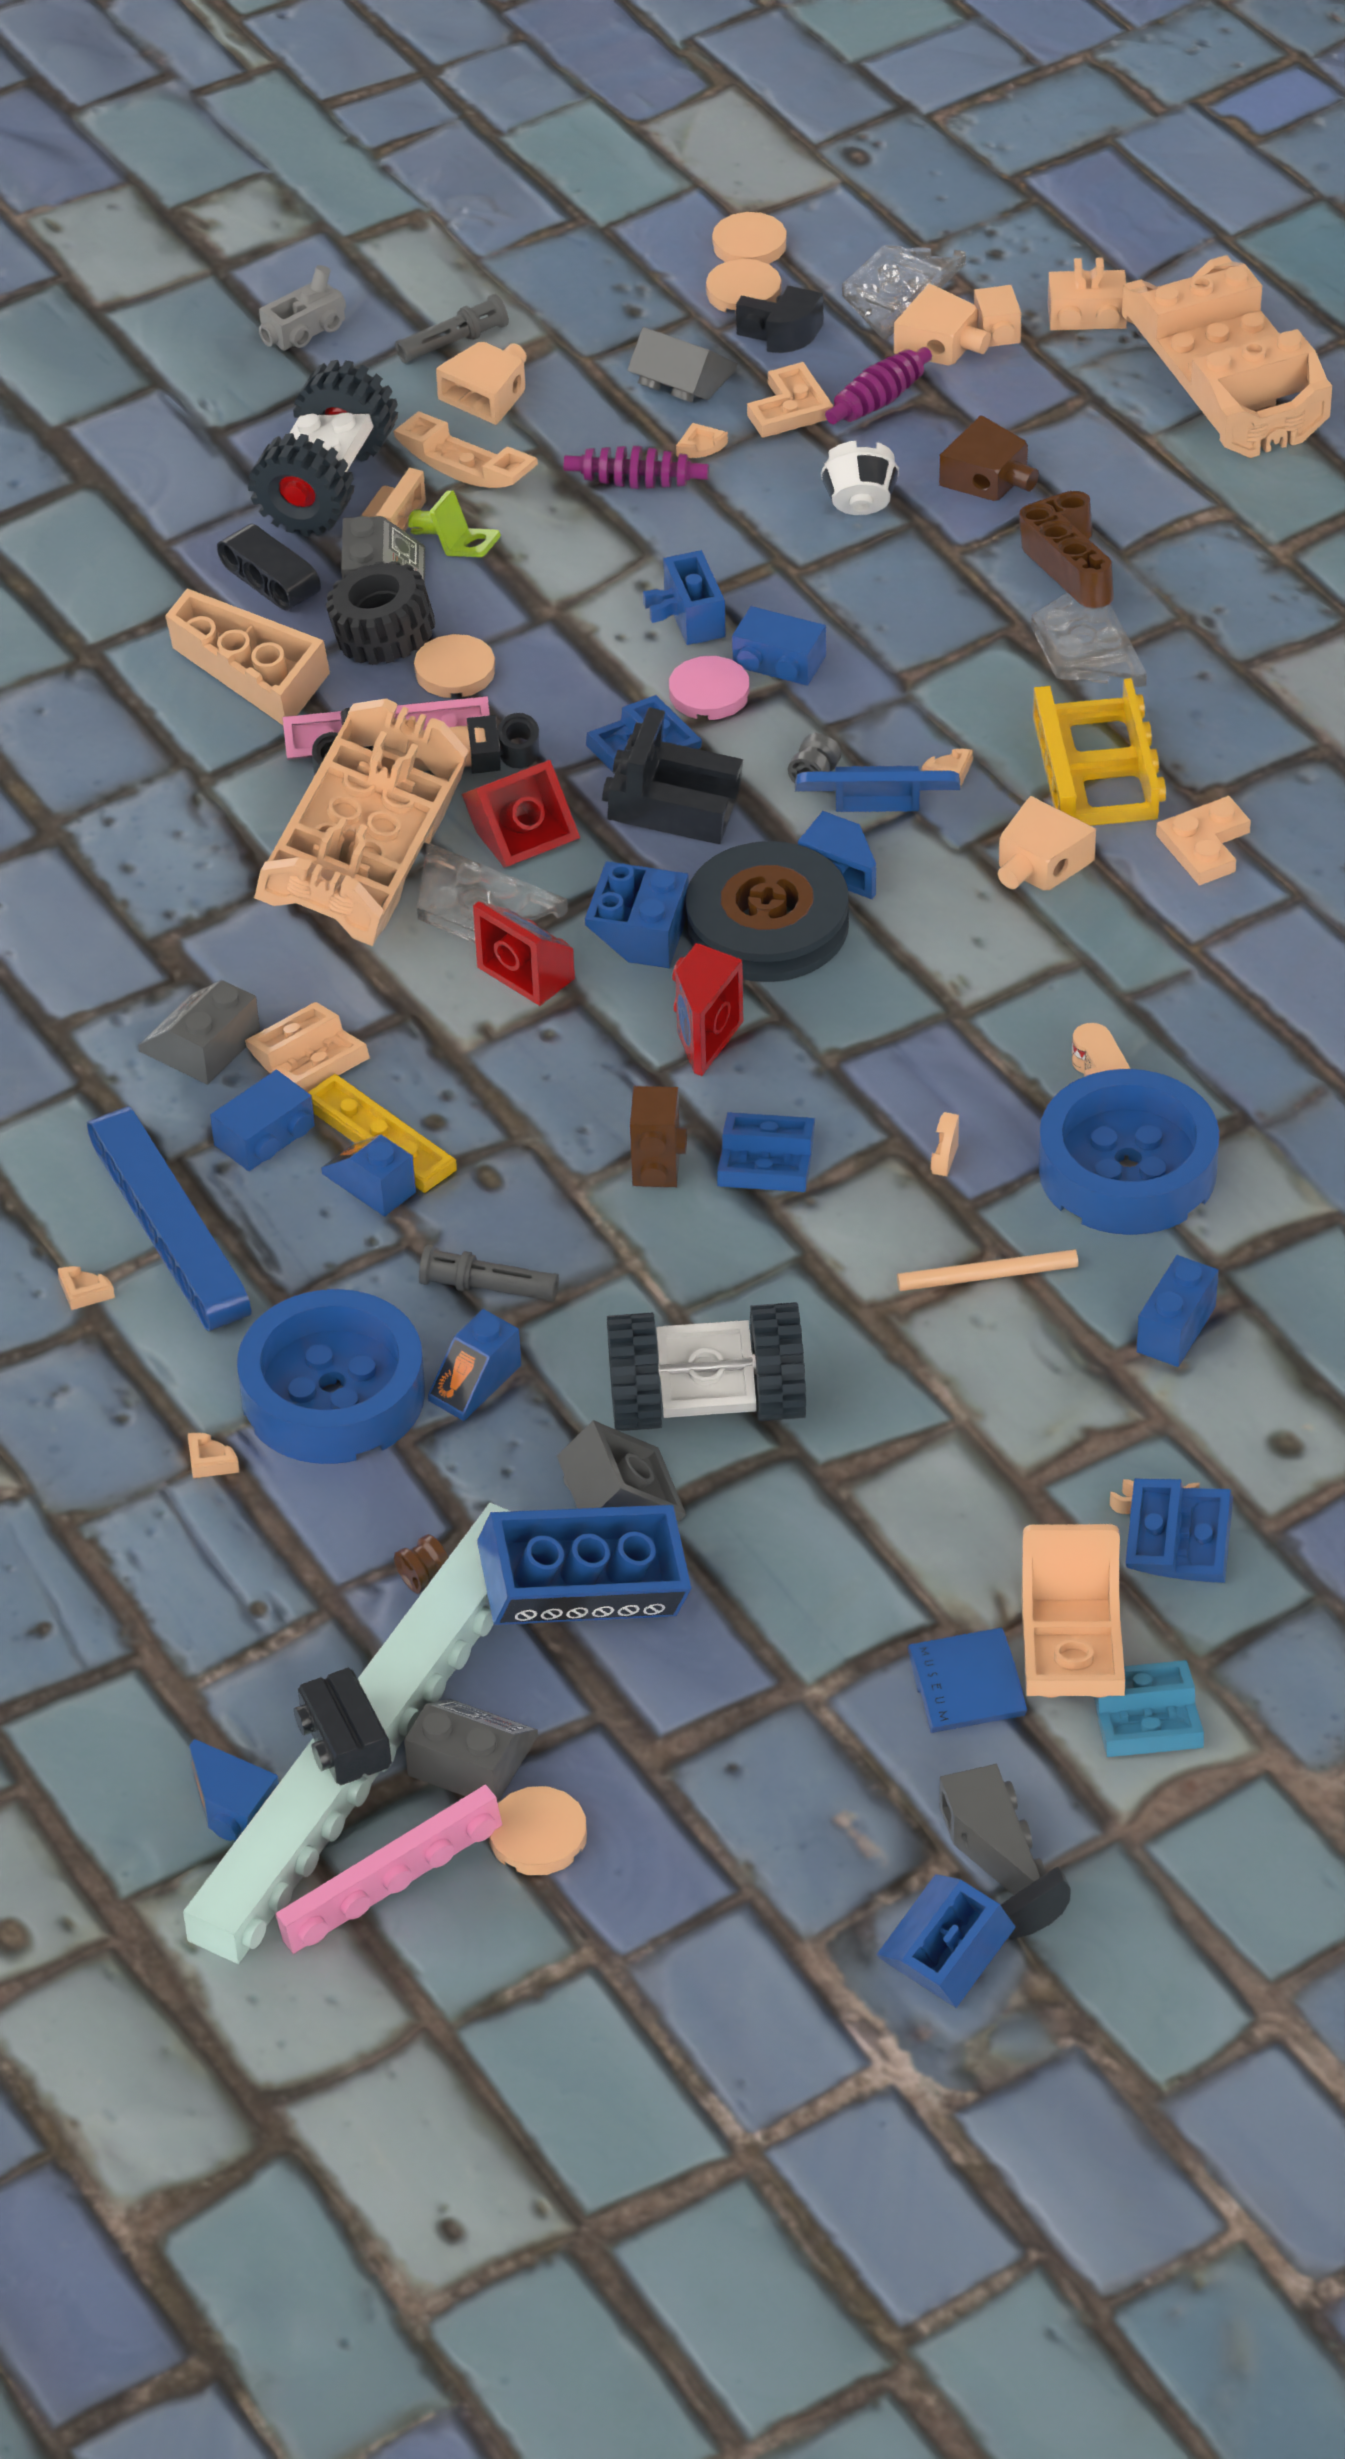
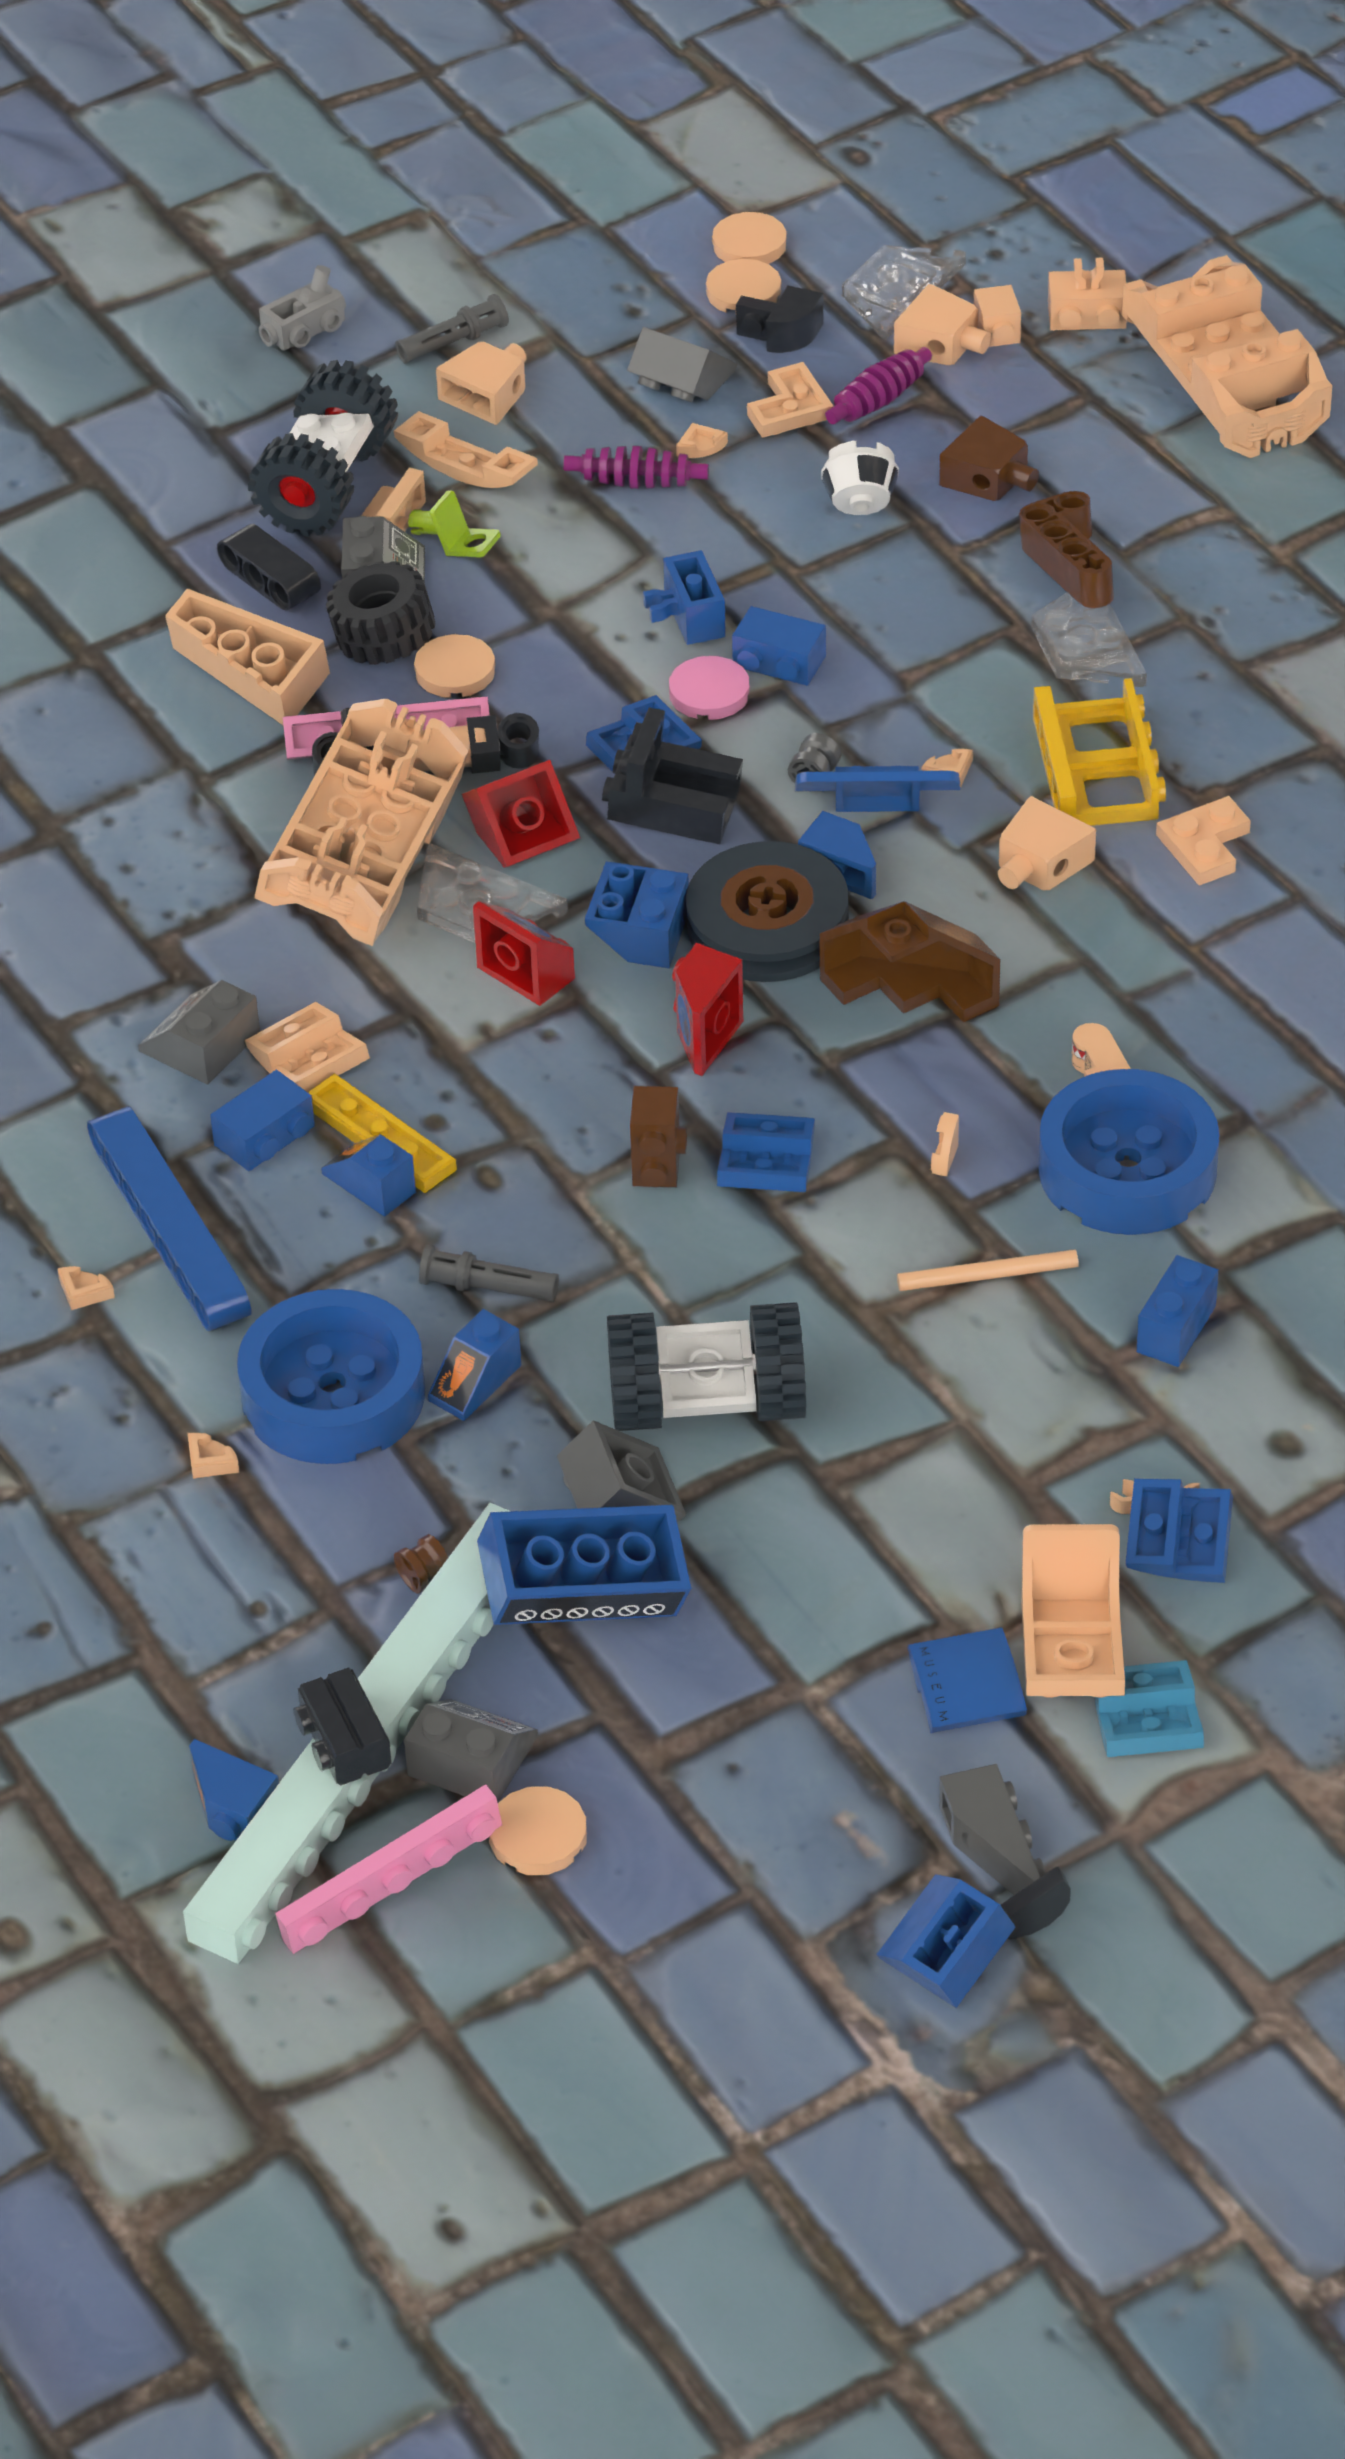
none -> reddish brown panel [820,901,1001,1023]

